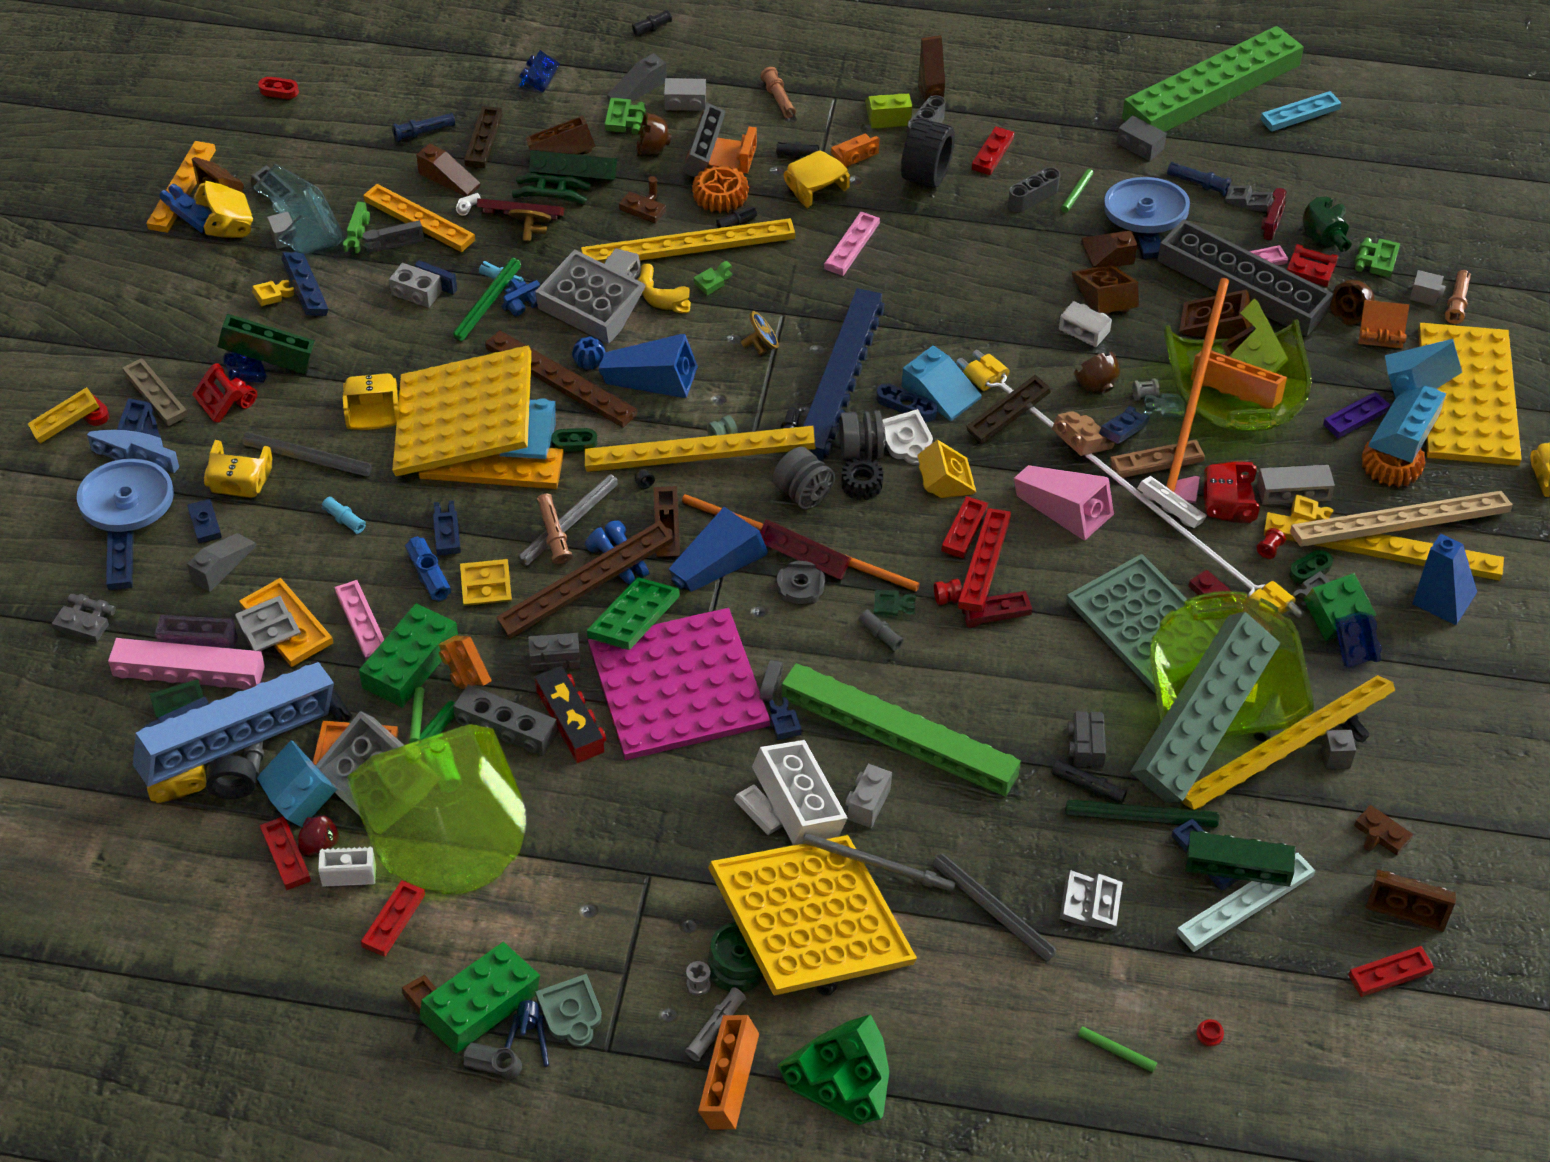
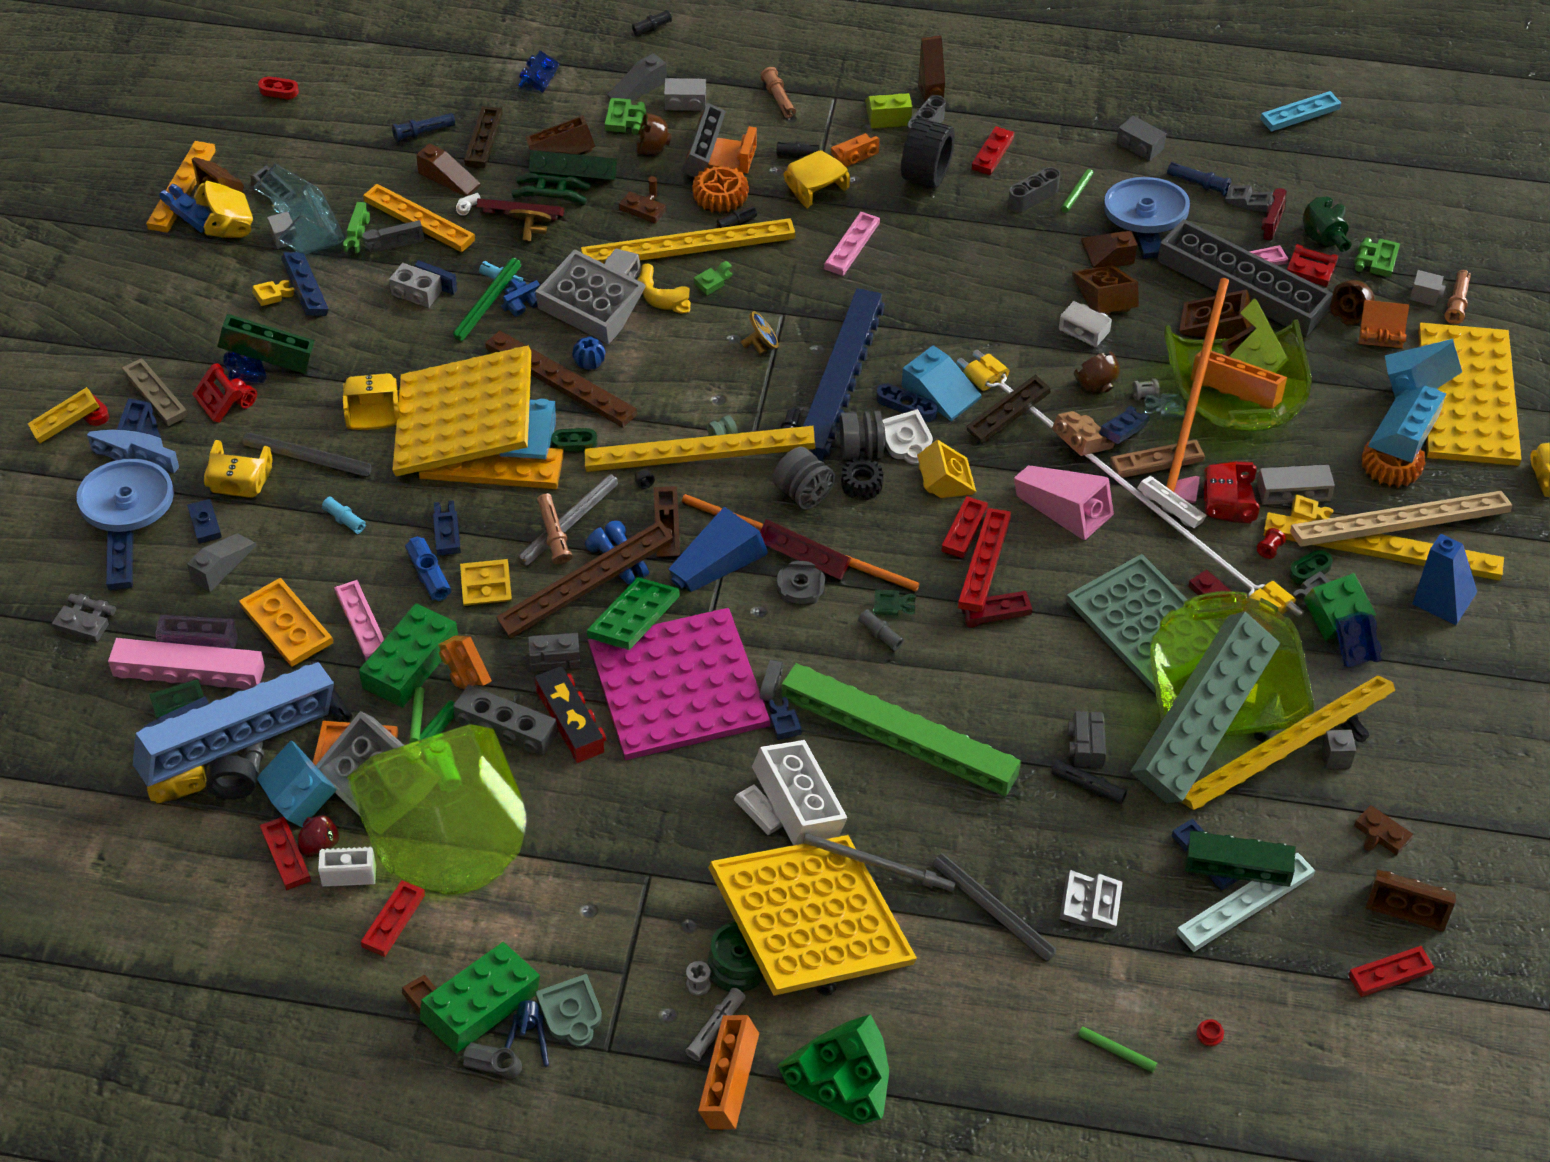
light grey slope [235,596,301,651] -> none
blue slope [599,334,698,398] -> none
light grey brick [846,764,892,828] -> none
red wheel [934,579,962,606] -> none
dark green axle [1066,800,1220,827] -> none
bright green brick [1122,26,1304,132] -> none
dark purple plate [1323,392,1391,438] -> none

